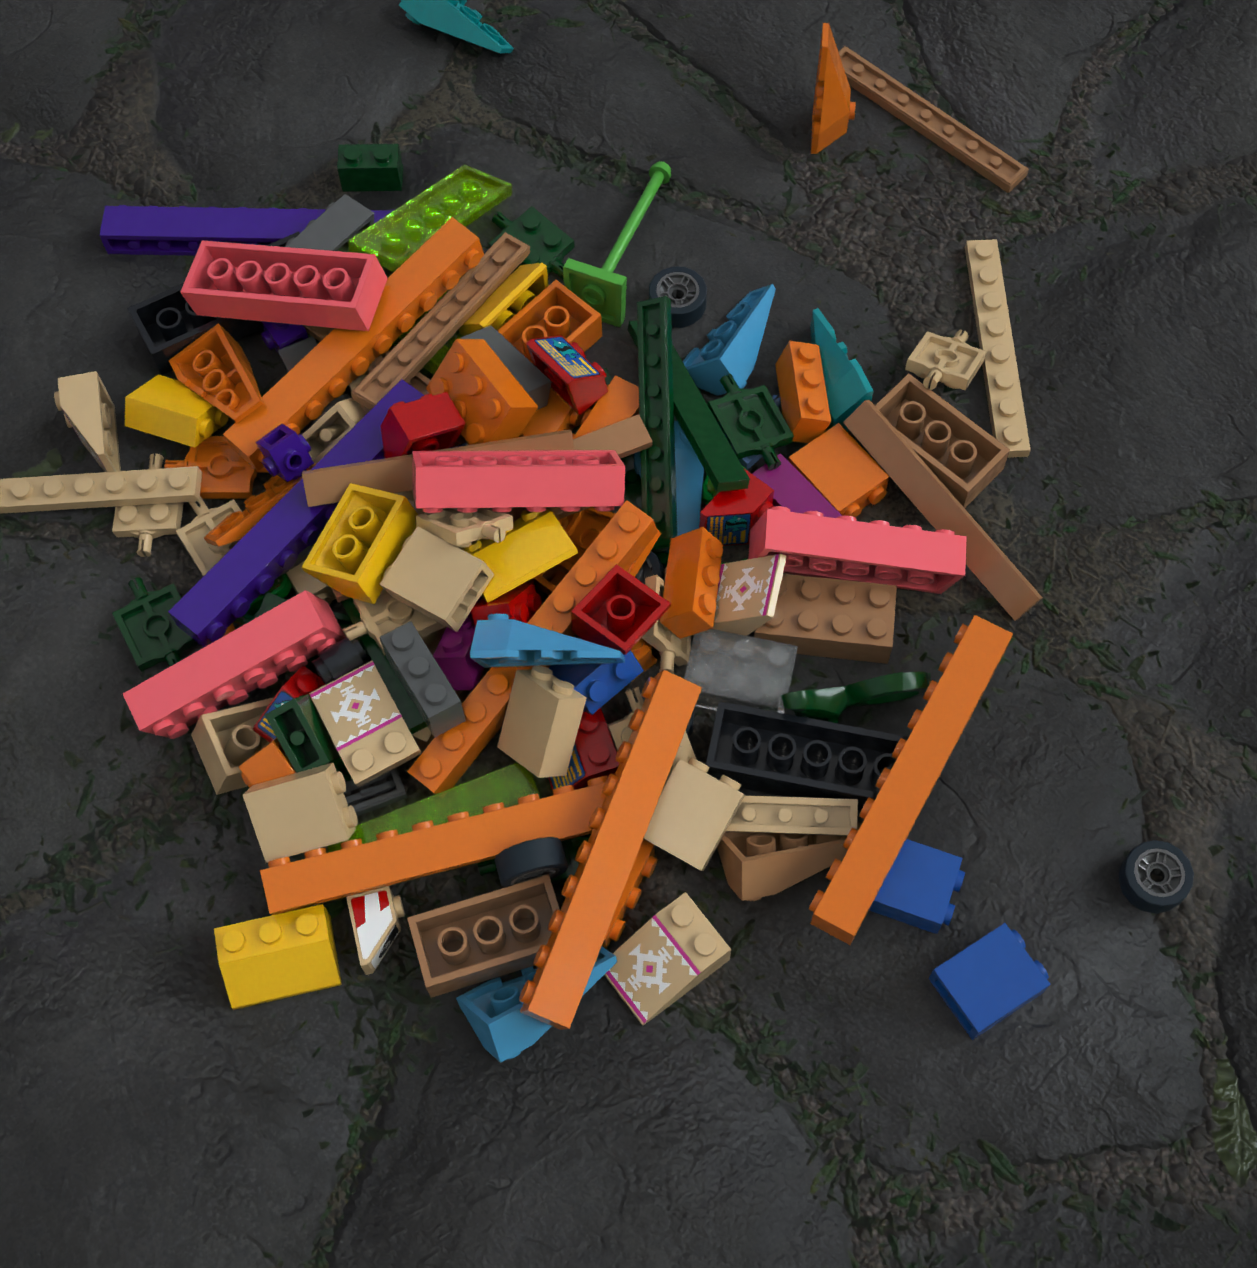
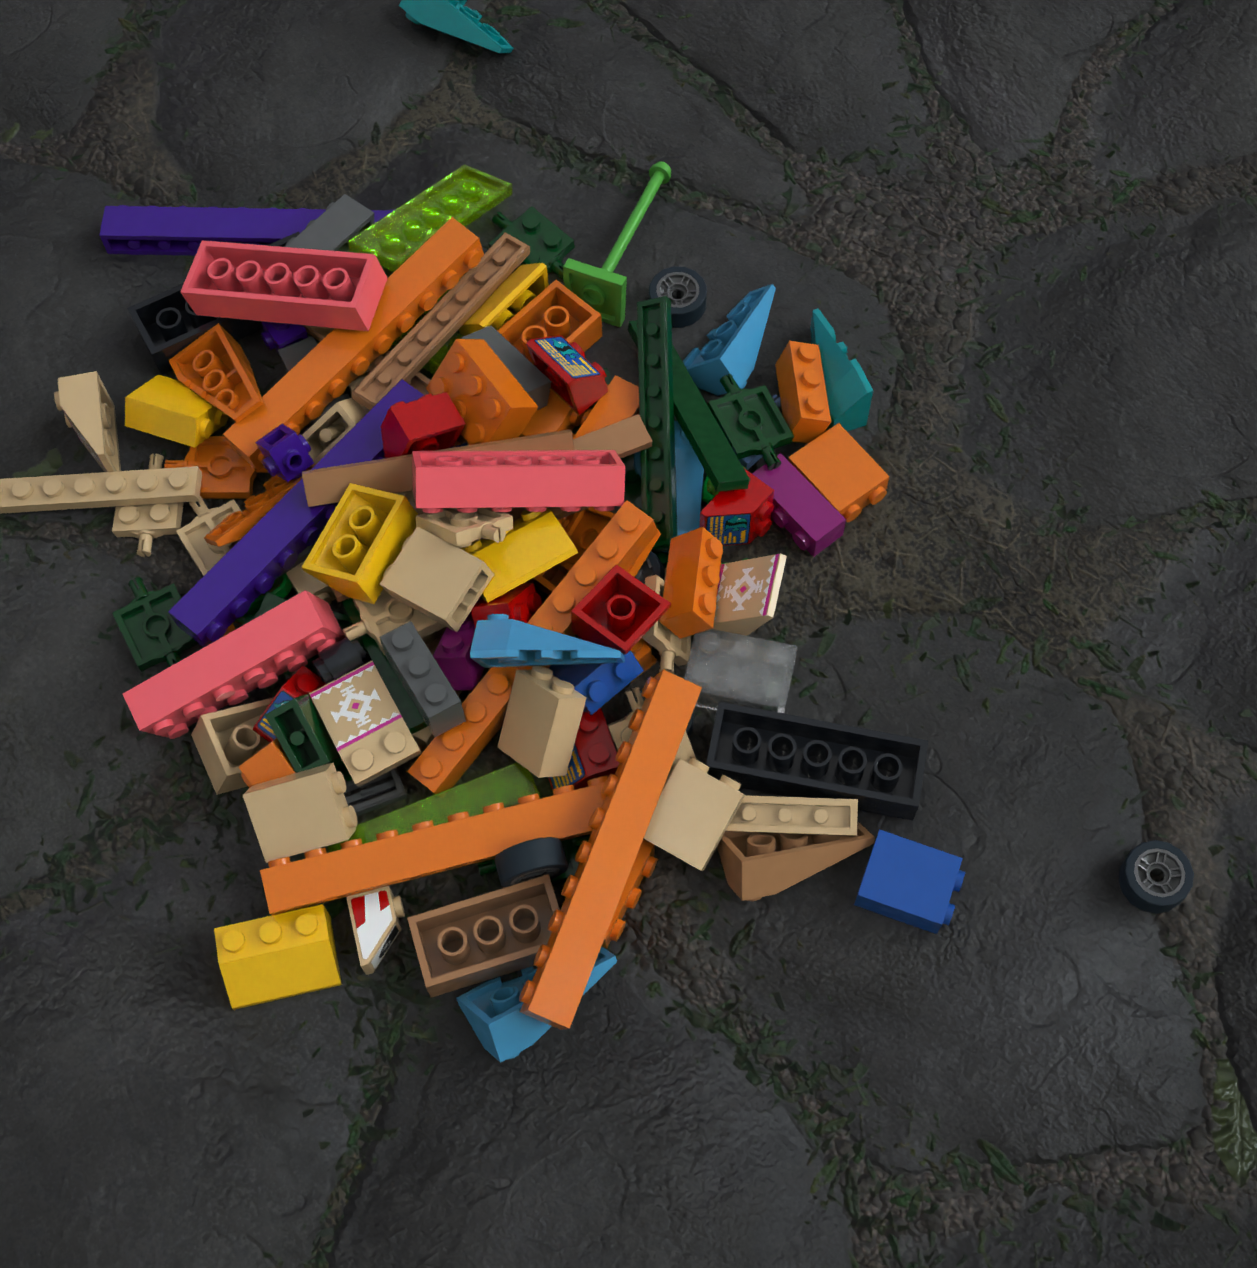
dark green brick [337,144,403,192] -> none
tan slope [604,892,731,1026] -> none
coral brick [748,506,967,594] -> none
medium nougat brick [753,574,897,664] -> none
dark green animal [781,672,931,724] -> none
orange brick [809,615,1013,945] -> none
orange wedge [811,23,856,154] -> none
medium nougat tile [839,46,1029,193] -> none
medium nougat tile [843,400,1043,621] -> none
medium nougat brick [875,373,1010,508] -> none
tan plate [905,330,987,390] -> none
blue brick [928,923,1051,1040] -> none
tan plate [965,239,1030,458] -> none

